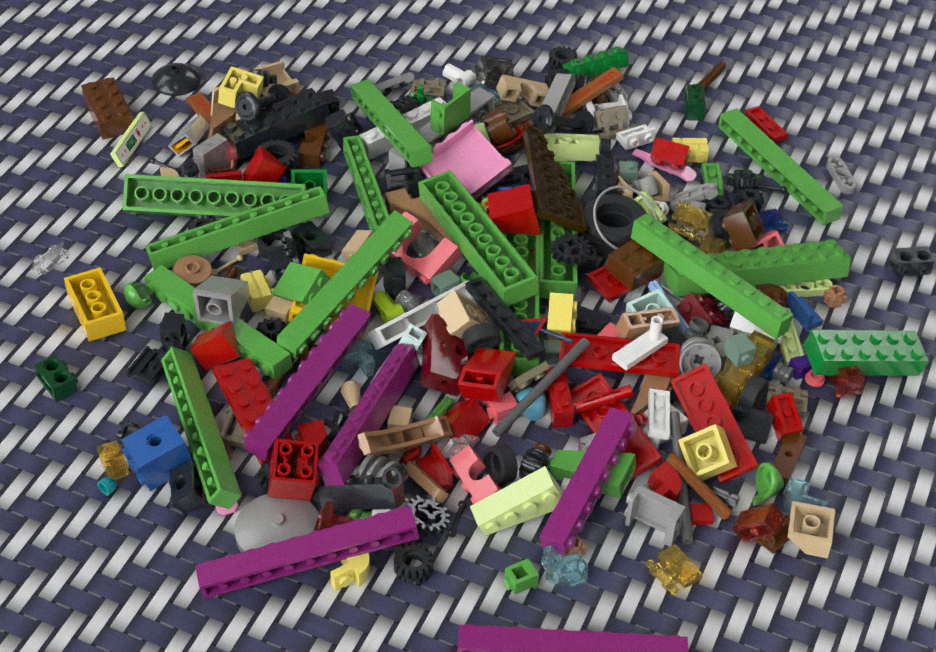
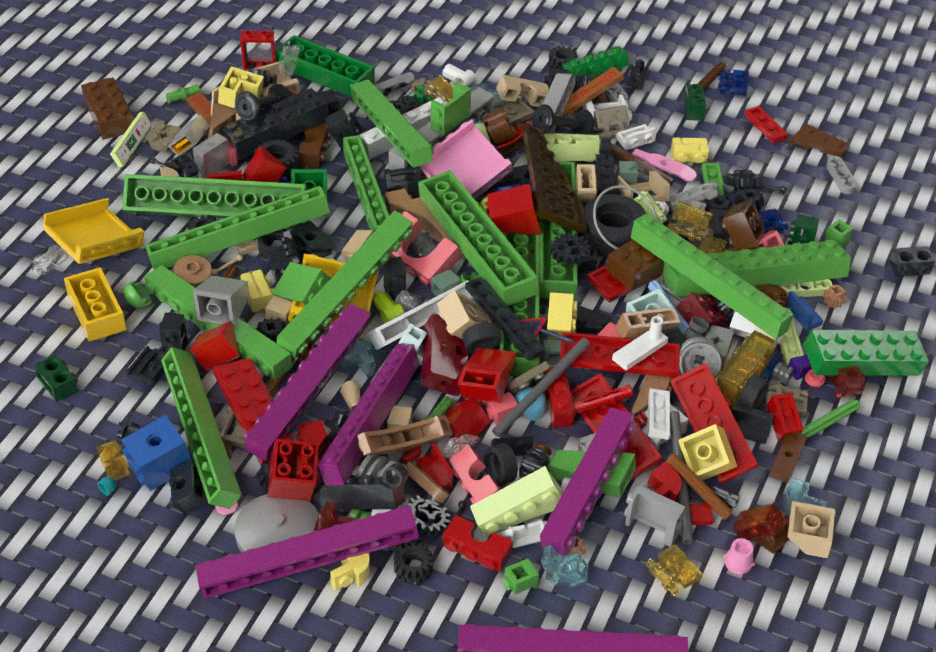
black dish [151,63,201,96] -> none
copper piece [208,159,237,173] -> none
clear smoke slope [475,55,514,86] -> none
light grey piece [632,175,659,196] -> none
red brick [650,137,691,171] -> none
bright green brick [718,108,843,225] -> none
sand green brick [724,332,756,368] -> none
bright green hat [752,463,784,506] -> none
none -> yellow panel [43,198,144,264]
none -> dark tan plate [147,122,181,151]
none -> black piece [163,143,199,170]
none -> bright green pin [165,84,200,104]
none -> window [240,30,276,71]
none -> green brick [275,35,375,97]
none -> clear hinge [278,42,300,78]
none -> clear yellow brick [427,75,453,103]
none -> red arch [443,515,513,572]
none -> black hinge [491,435,533,456]
none -> white hinge [502,519,547,548]
none -> tan slope [575,164,597,207]
none -> reddish brown axle [593,134,674,186]
none -> black hinge [627,59,648,88]
none -> clear blue plate [718,69,749,96]
none -> bright pink piece [723,538,755,574]
none -> dark green brick [787,214,819,245]
none -> reddish brown wing [788,124,850,157]
none -> bright green axle [800,399,860,439]
none -> bright green brick [825,219,854,248]

